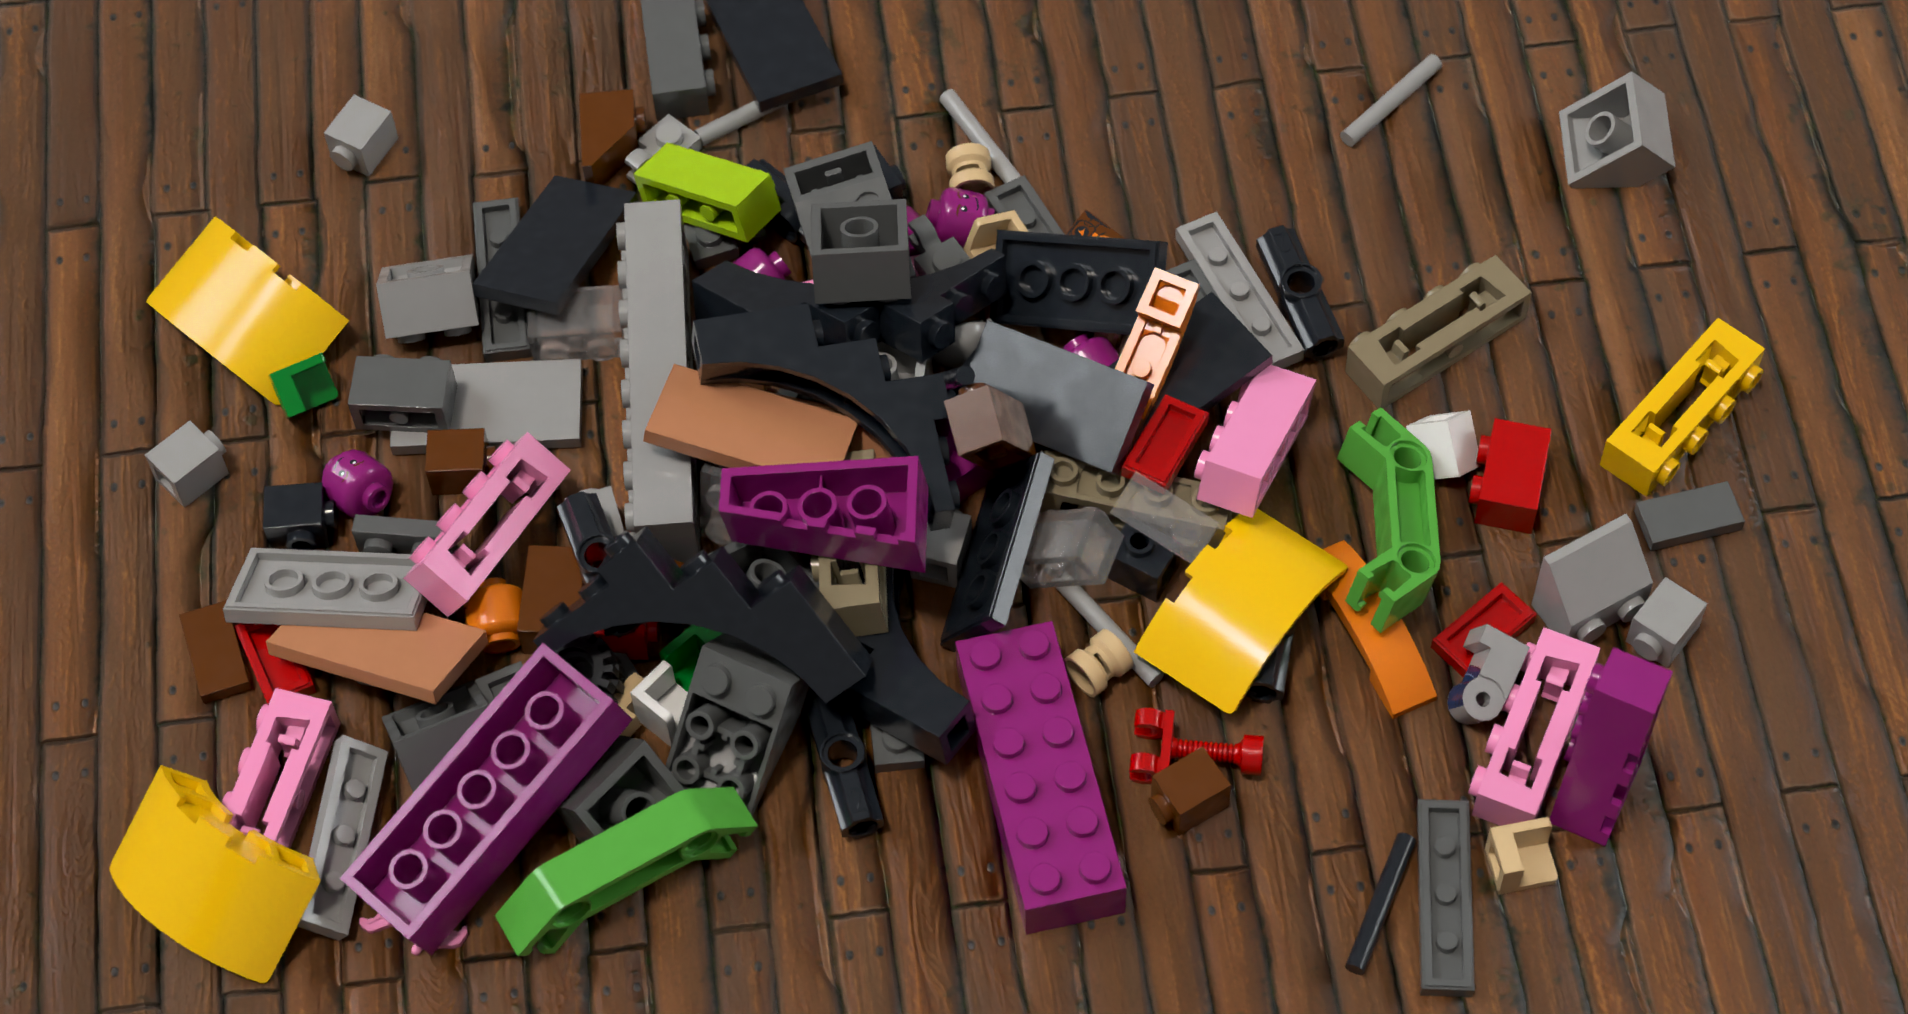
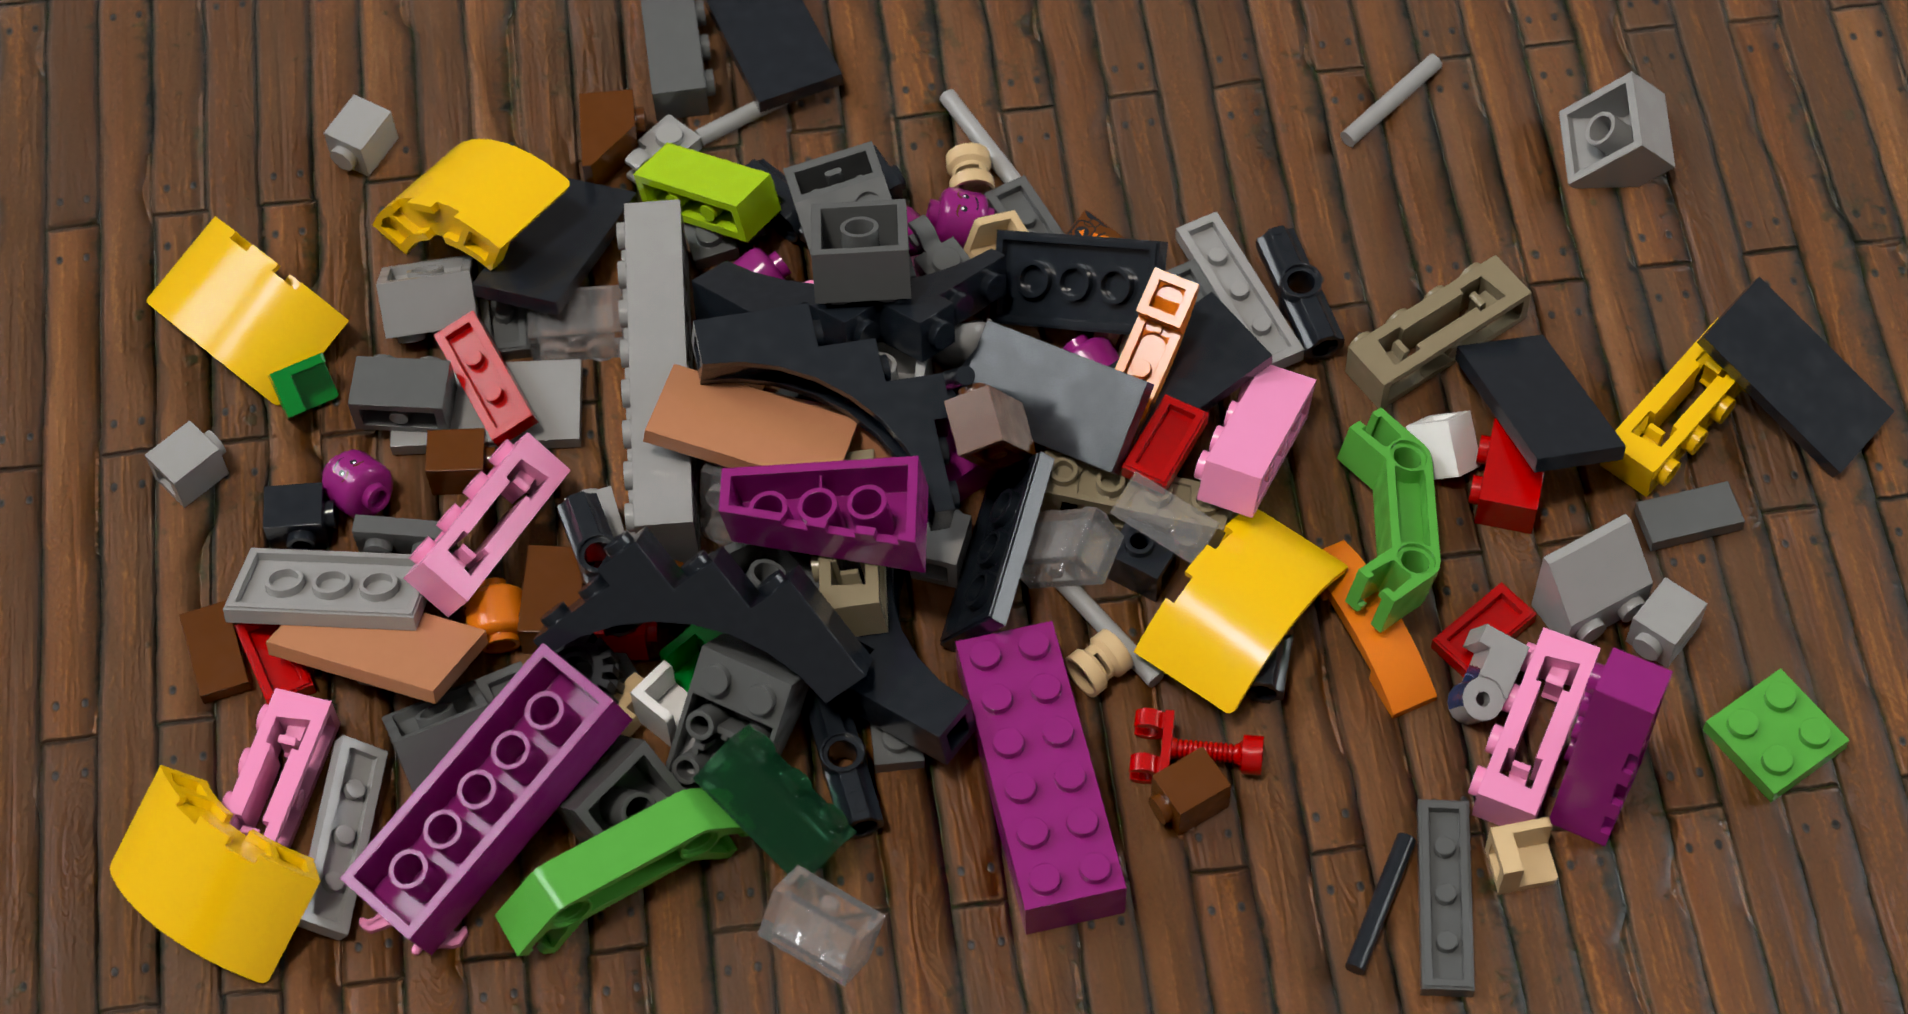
none -> yellow panel [372,139,570,271]
none -> plate [434,310,539,447]
none -> clear green brick [693,725,857,887]
none -> clear brick [758,865,885,986]
none -> black tile [1455,334,1626,473]
none -> black tile [1697,277,1894,478]
none -> bright green plate [1703,668,1850,803]

